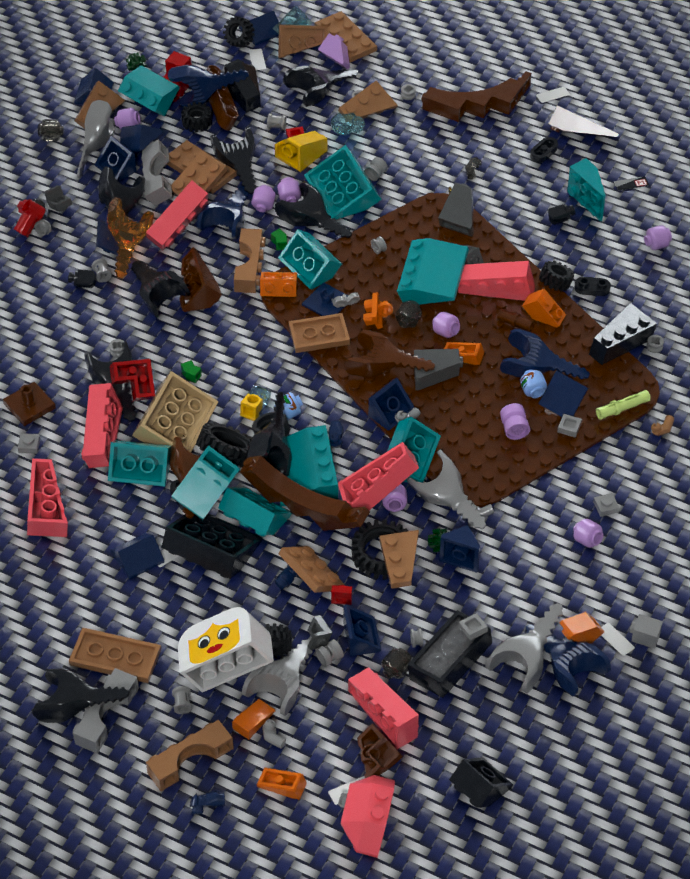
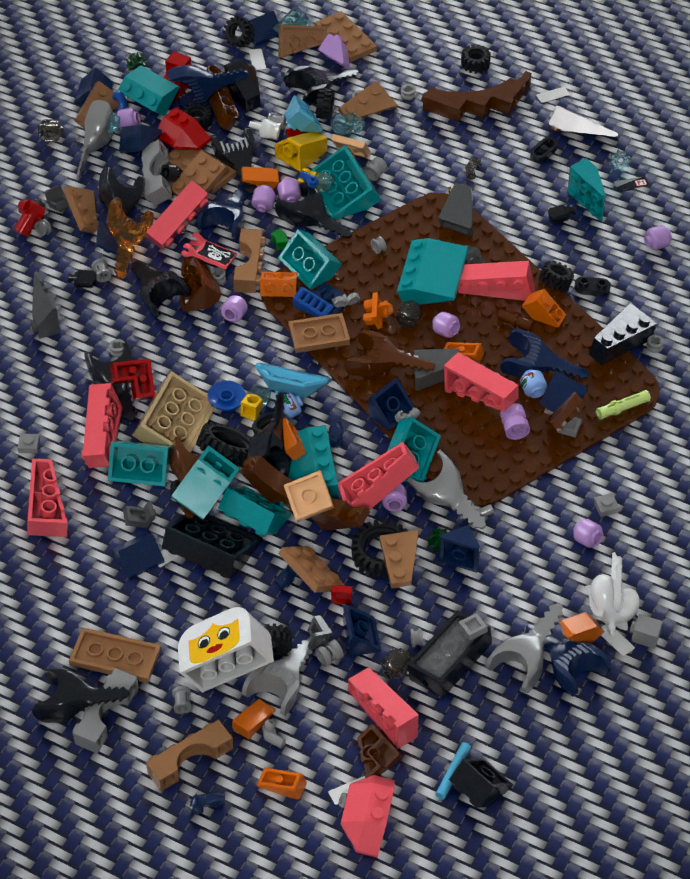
reddish brown tile [3,382,56,426] -> none
dark blue slope [94,136,136,182] -> none
green piece [181,360,202,383] -> none
medium nougat arm [651,415,674,436] -> none
none -> dark grey wedge [30,271,60,339]
none -> medium nougat wing [63,186,97,233]
none -> clear light blue gear [109,112,120,133]
none -> blue arm [112,91,128,114]
none -> dark grey bracket [123,501,156,528]
none -> red wedge [157,107,212,150]
none -> black plate [161,164,180,182]
none -> flag [181,233,237,270]
none -> blue dish [208,381,245,411]
none -> light grey bush [210,267,226,285]
none -> lavender head [221,295,248,322]
none -> orange slope [241,167,279,190]
none -> white piece [249,118,281,140]
none -> medium azure wedge [255,363,332,400]
none -> orange slope [282,418,306,460]
none -> medium azure wedge [284,95,323,133]
none -> light nougat tile [284,470,334,522]
none -> blue slope [293,287,334,317]
none -> clear light blue leg [298,168,334,192]
none -> blue arm [299,170,319,189]
none -> black tyre [316,88,335,120]
none -> light nougat tile [331,134,371,158]
none -> medium azure piece [435,742,471,800]
none -> coral wedge [444,353,519,412]
none -> black tyre [461,44,491,74]
none -> reddish brown slope [548,391,586,433]
none -> white hair [585,552,640,636]
none -> clear light blue gear [609,149,631,172]

